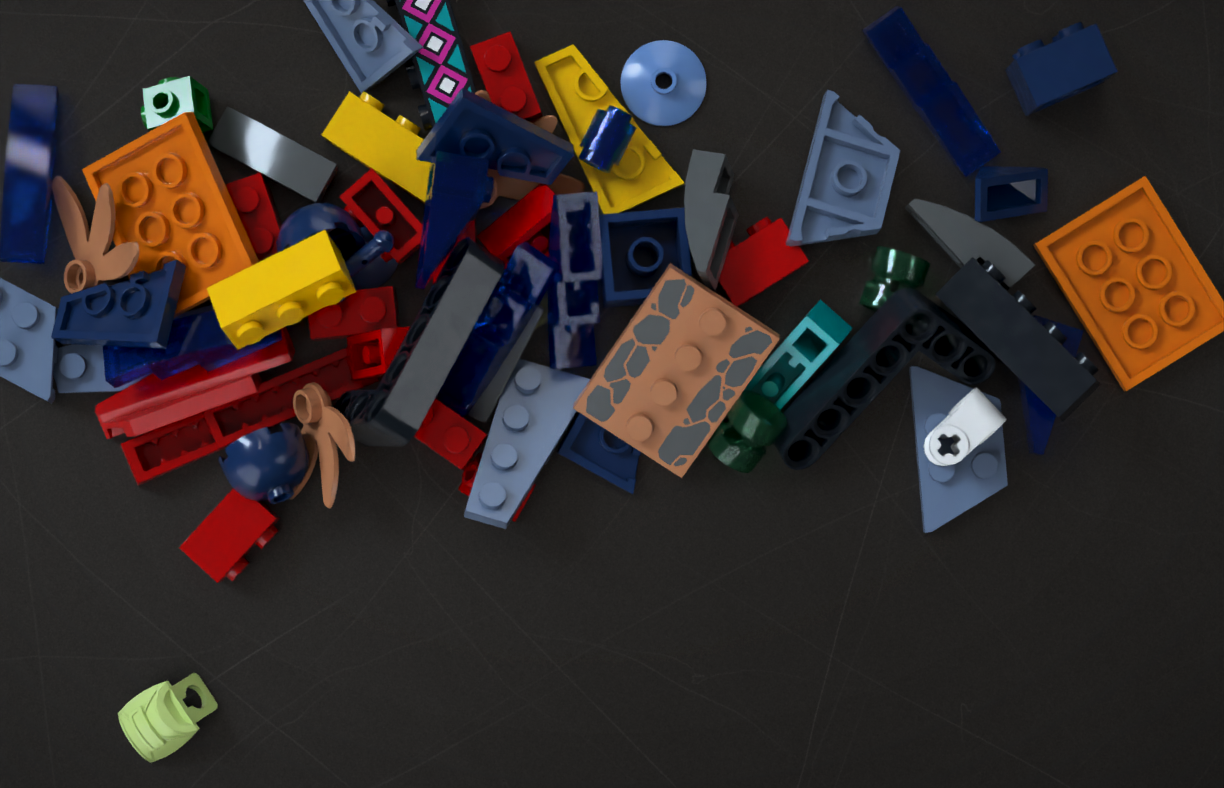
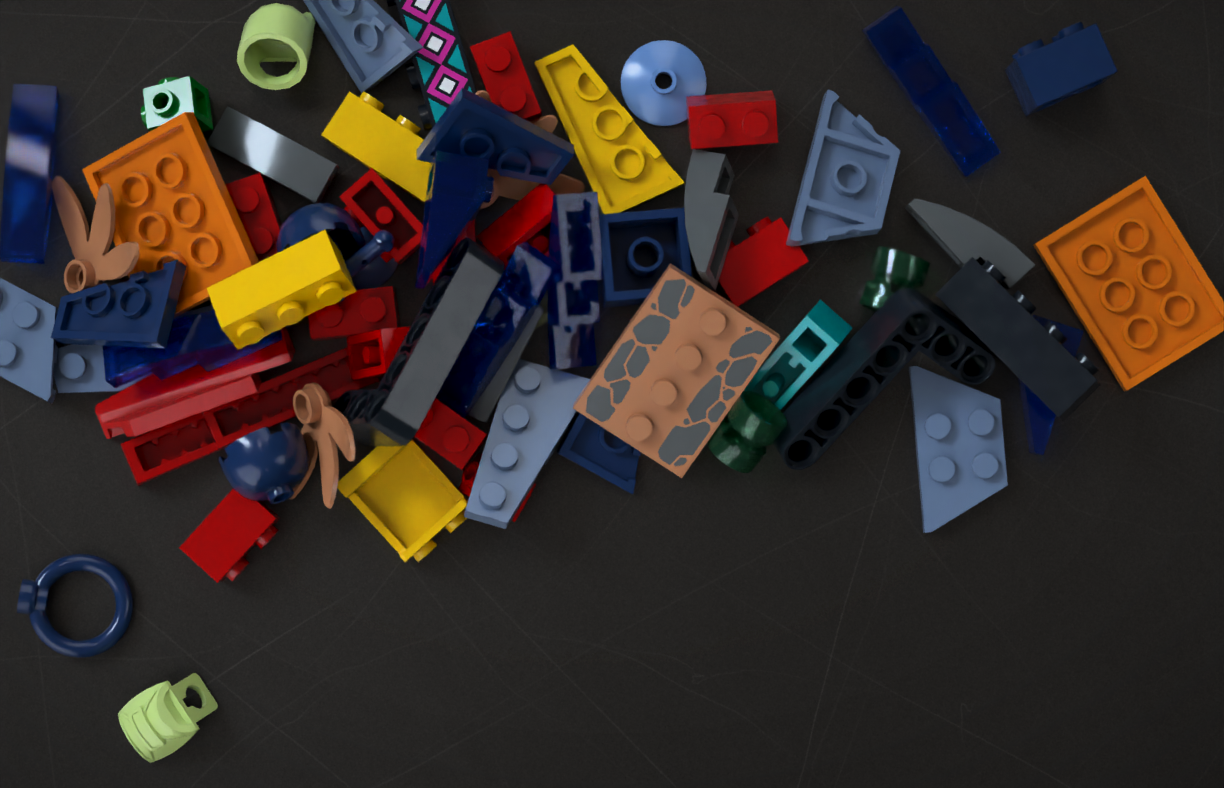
clear blue brick [578,105,636,173] -> none
white piece [923,387,1007,466] -> none
dark blue slope [975,166,1048,222] -> none
none -> dark blue piece [17,554,133,658]
none -> yellowish green piece [237,3,315,90]
none -> yellow panel [337,439,468,563]
none -> red brick [686,90,778,149]

